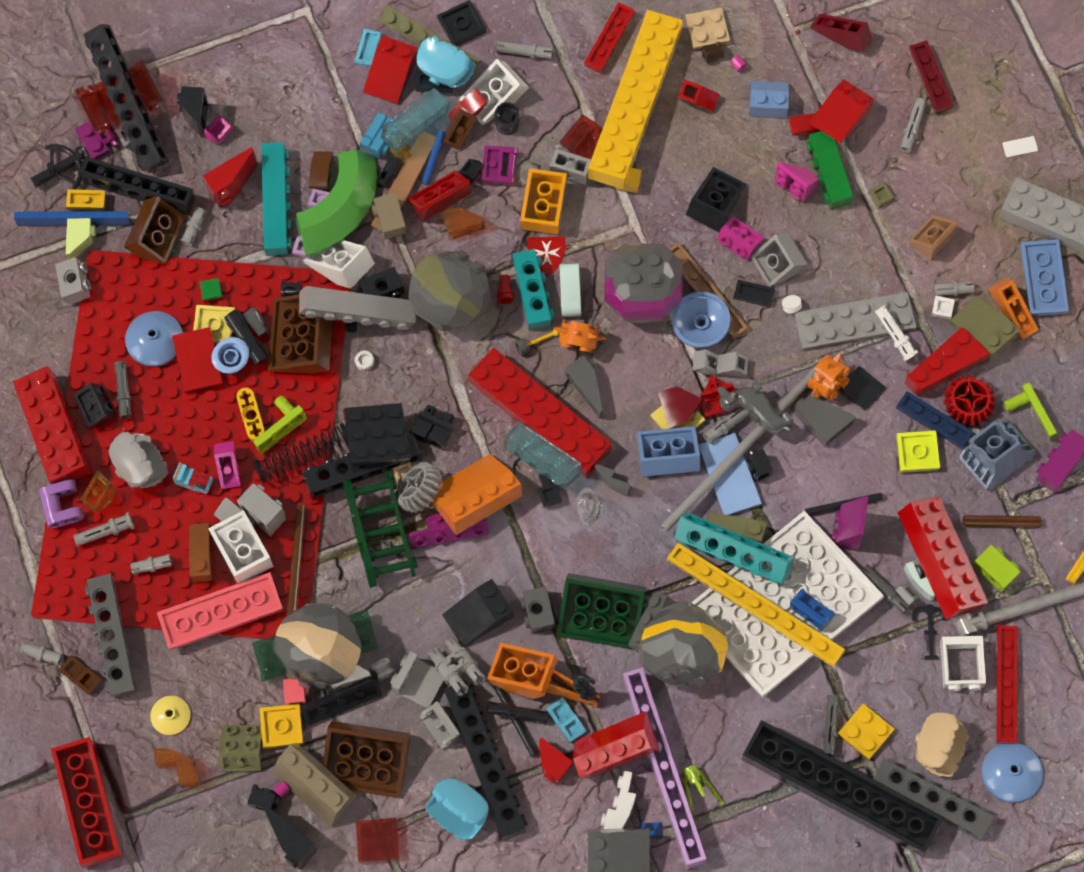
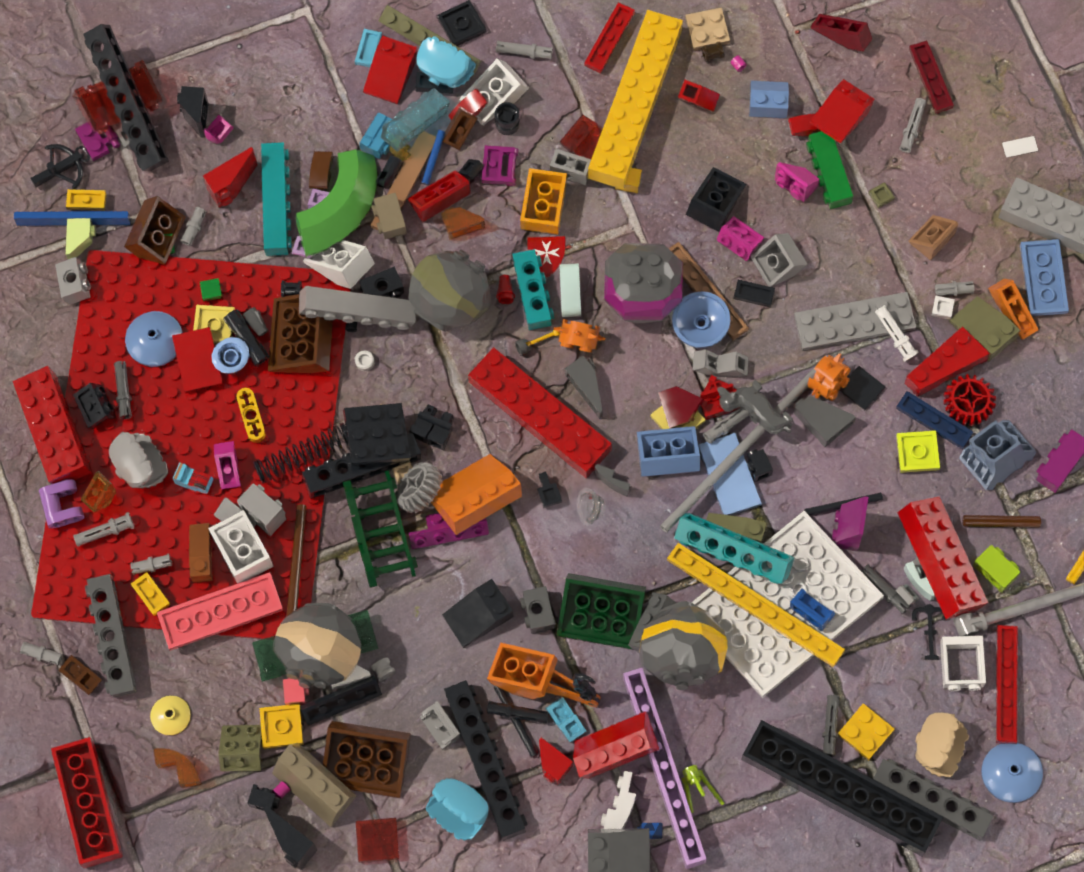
black brick [79,156,195,215] -> none
lime piece [253,396,307,455] -> none
light grey bracket [391,651,444,708] -> none
light grey pin [428,637,486,696] -> none
clear light blue brick [504,422,581,489] -> none
white tile [782,295,802,313] -> none
lime piece [1003,383,1057,441] -> none
none -> yellow plate [131,572,170,616]

